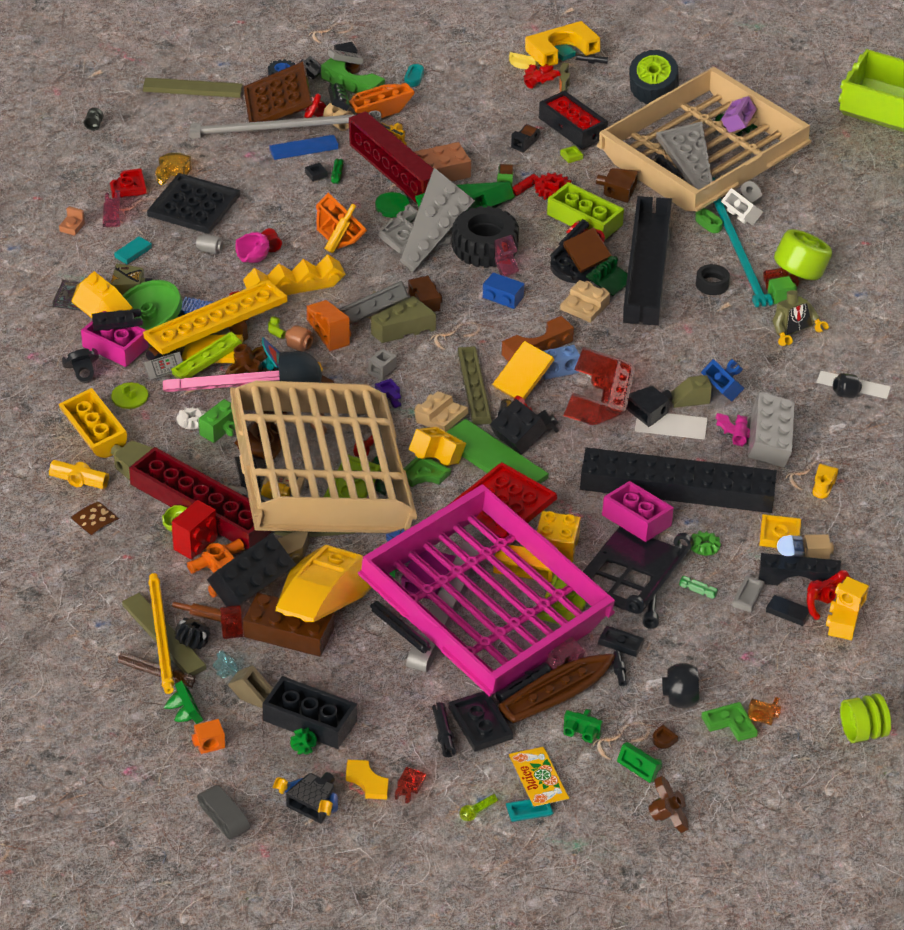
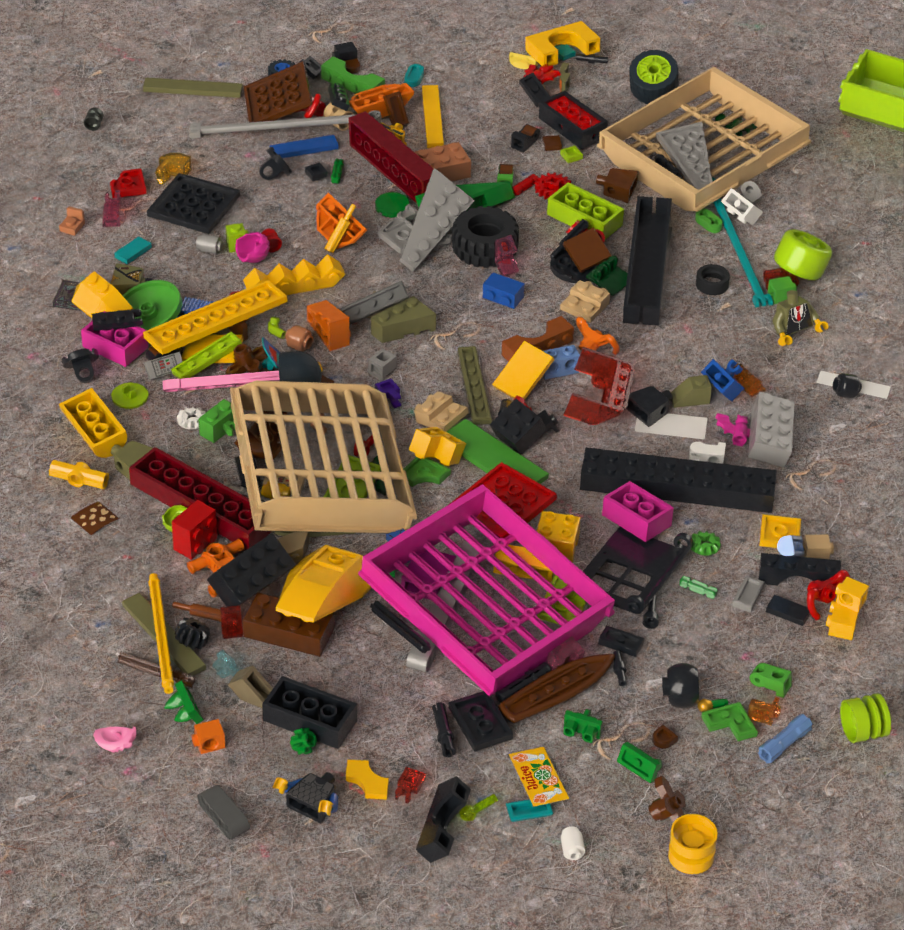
light grey tile [327,49,363,65] -> none
reddish brown brick [408,276,443,312] -> none
medium lavender brick [721,96,756,133] -> none
yellow piece [812,464,839,499] -> none
none -> bright pink hat [93,727,137,753]
none -> lime brick [225,223,249,253]
none -> black tile [259,147,292,180]
none -> reddish brown tile [383,91,409,126]
none -> black arch [416,776,471,863]
none -> yellow tile [422,85,444,148]
none -> black plate [519,73,551,107]
none -> reddish brown tile [542,135,562,151]
none -> white brick [560,826,585,860]
none -> orange piece [576,317,620,356]
none -> yellow wheel [668,814,718,874]
none -> white leg [689,442,726,464]
none -> piece [698,698,728,712]
none -> clear orange hinge [733,363,766,397]
none -> bright green leg [749,663,792,698]
none -> medium blue axle [758,714,813,763]

